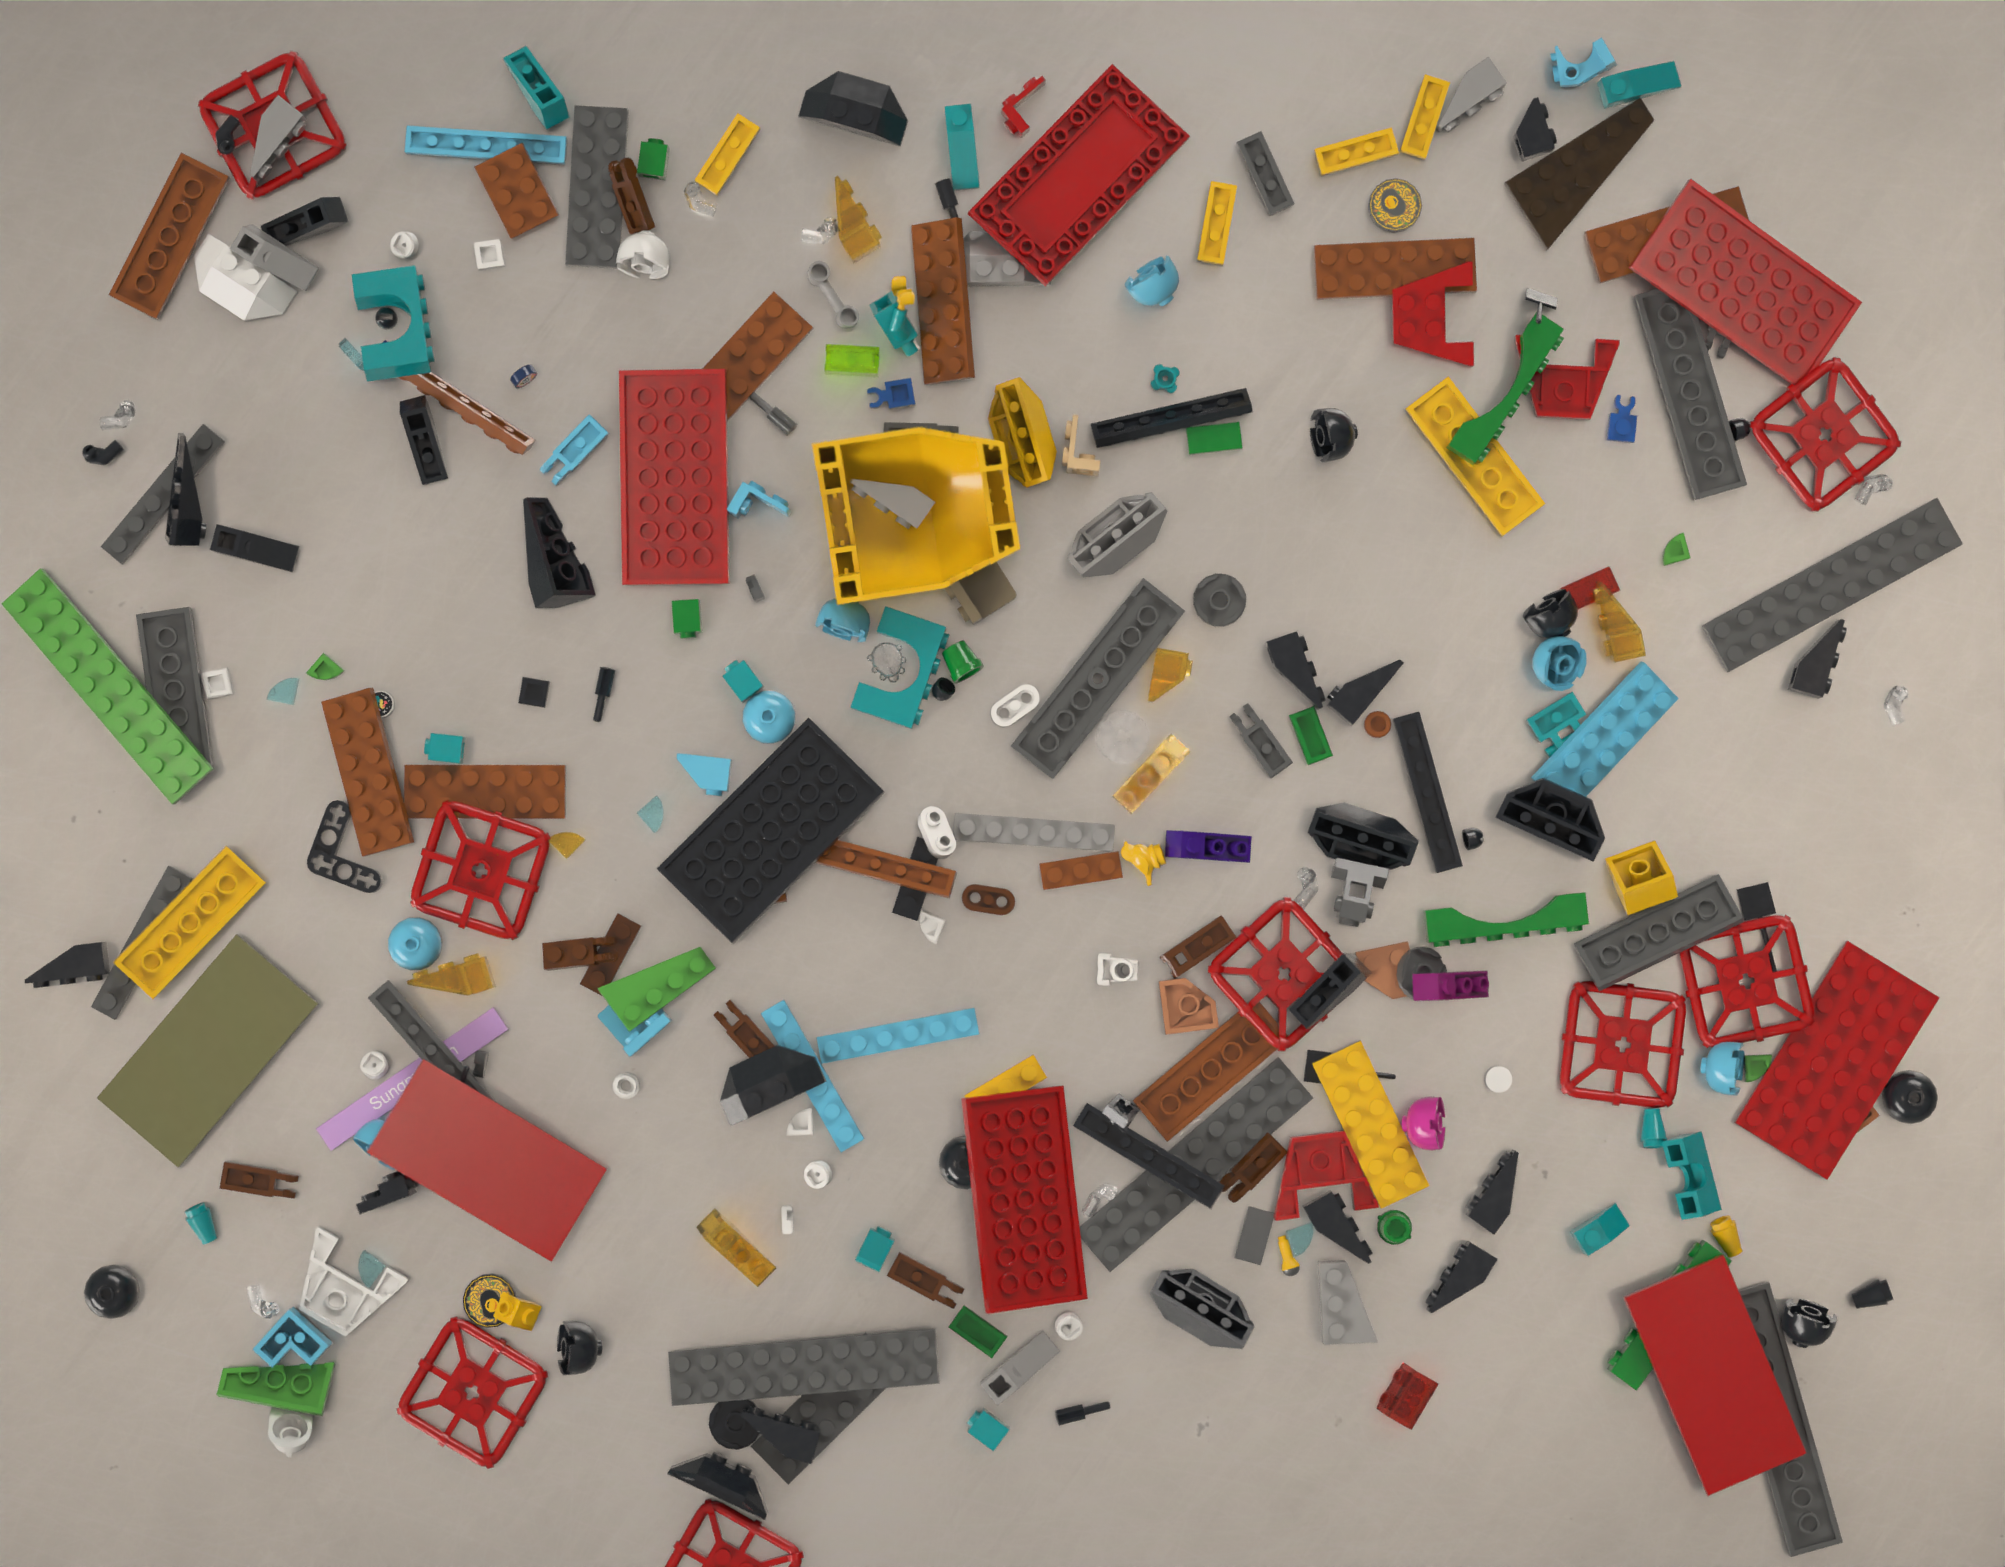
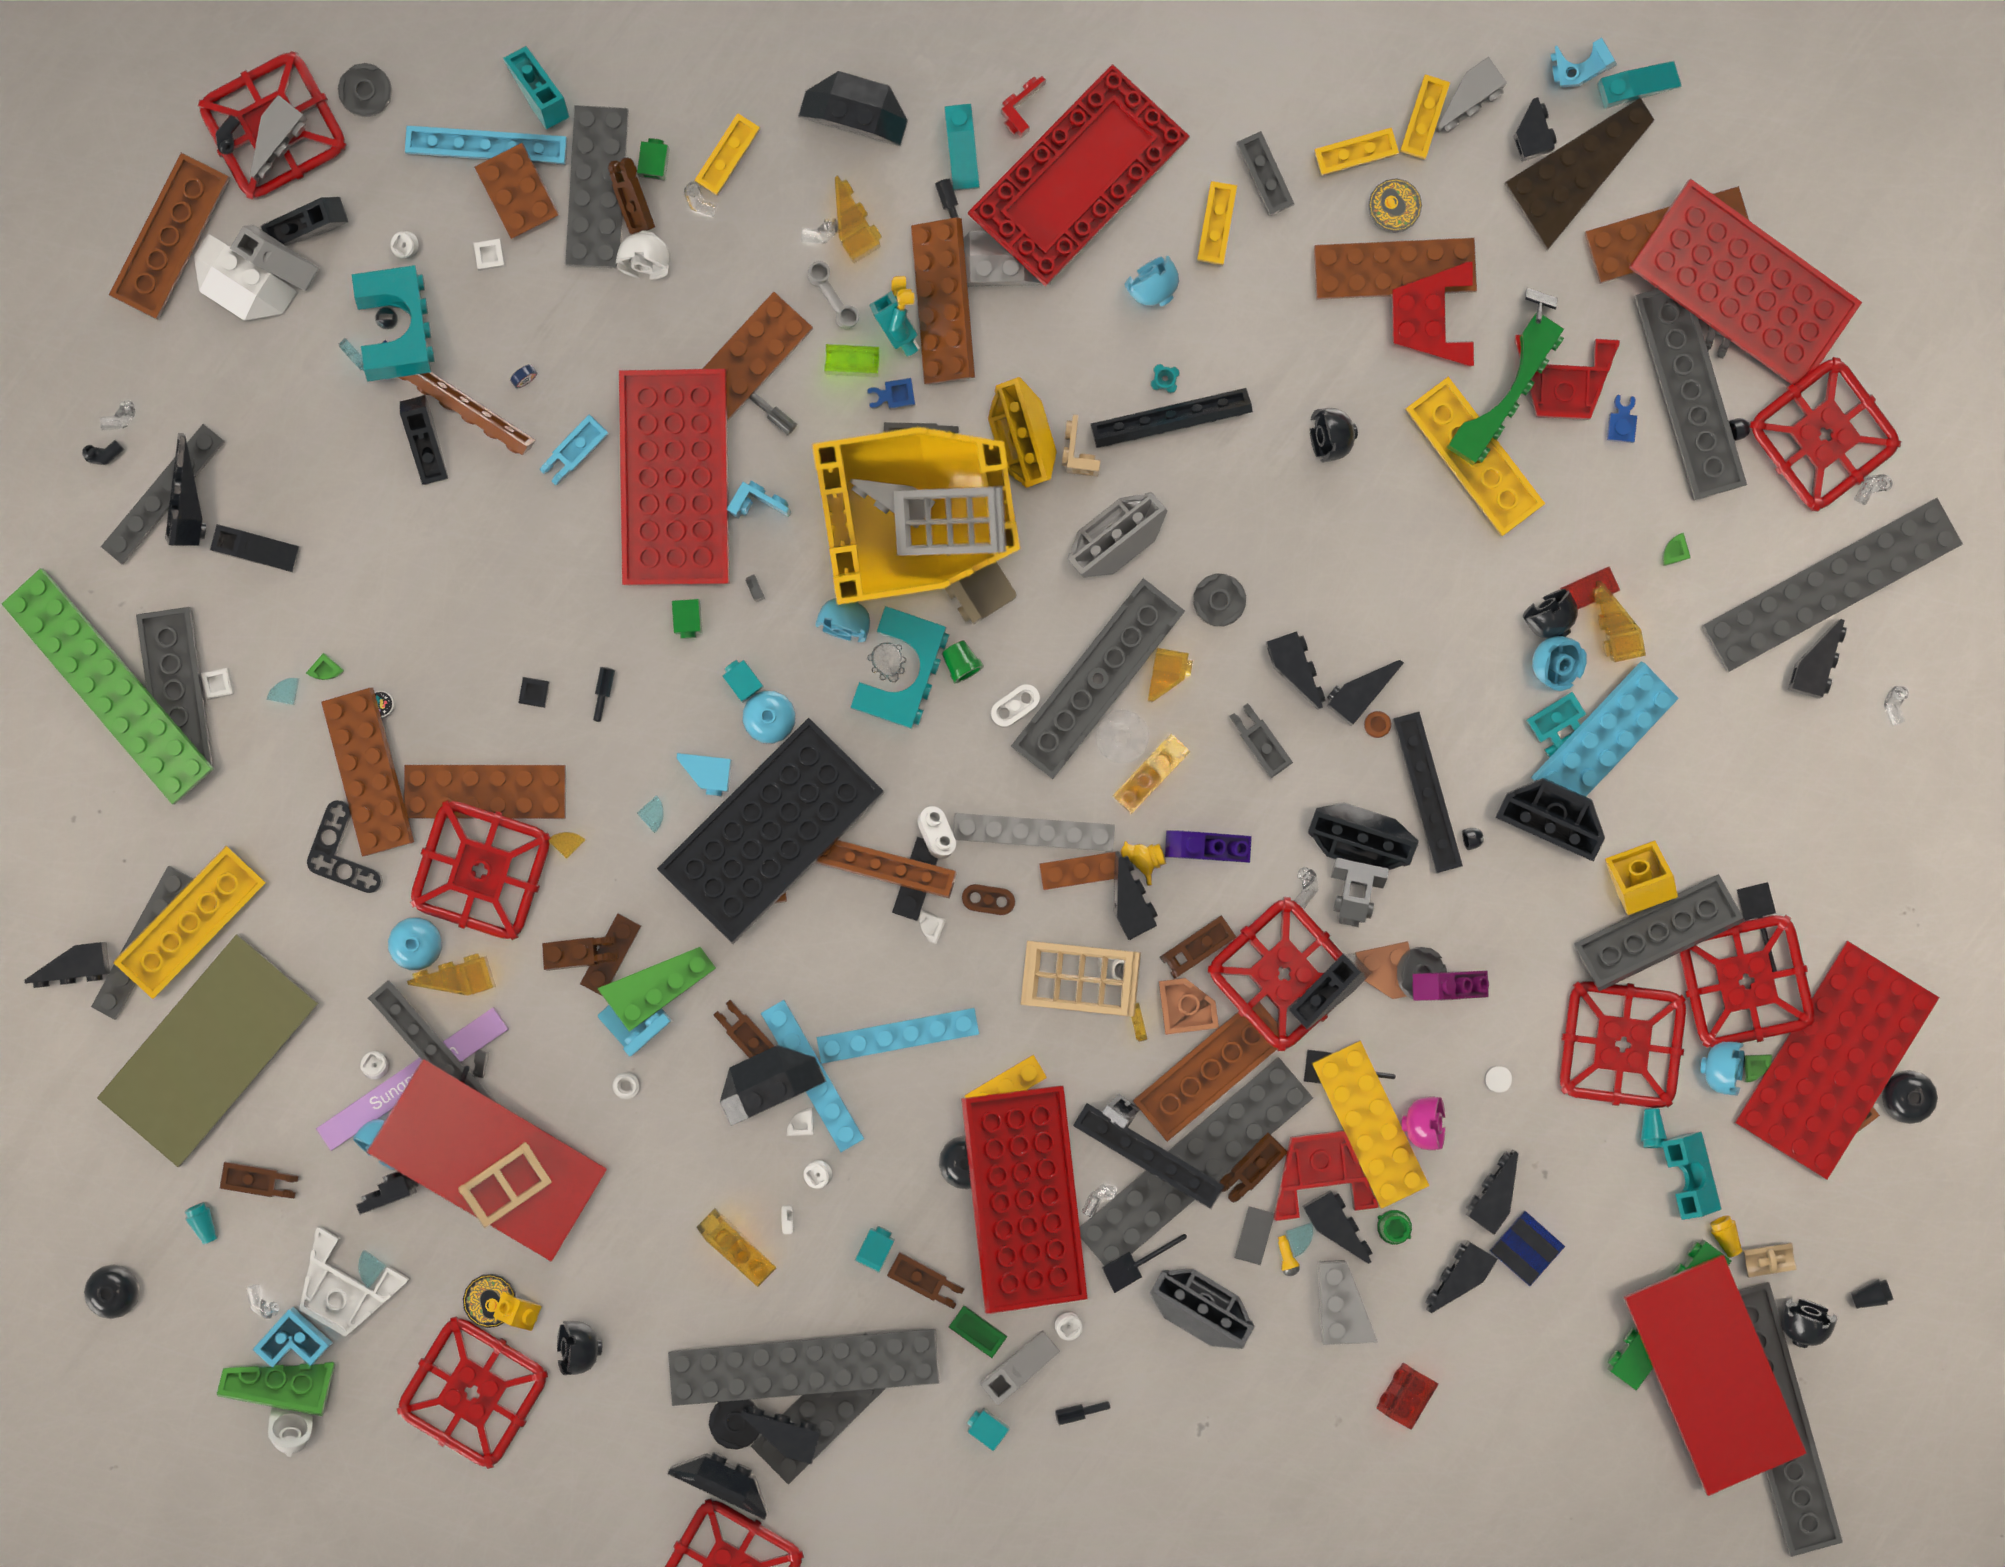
teal brick [424,733,466,764] -> none
black wedge [523,497,596,608] -> none
black hinge [932,677,955,701] -> none
green tile [1186,422,1242,455] -> none
green tile [1289,706,1333,765] -> none
green arch [1423,892,1589,947] -> none
teal slope [1570,1203,1630,1256] -> none
none -> dark grey tile [338,63,392,117]
none -> tan window [458,1142,552,1228]
none -> light grey piece [893,487,1006,555]
none -> tan piece [1021,941,1141,1017]
none -> black piece [1102,1234,1187,1293]
none -> black slope [1113,851,1158,940]
none -> clear yellow tile [1131,1003,1147,1042]
none -> tile [1489,1210,1565,1286]
none -> tan hips [1743,1243,1797,1277]

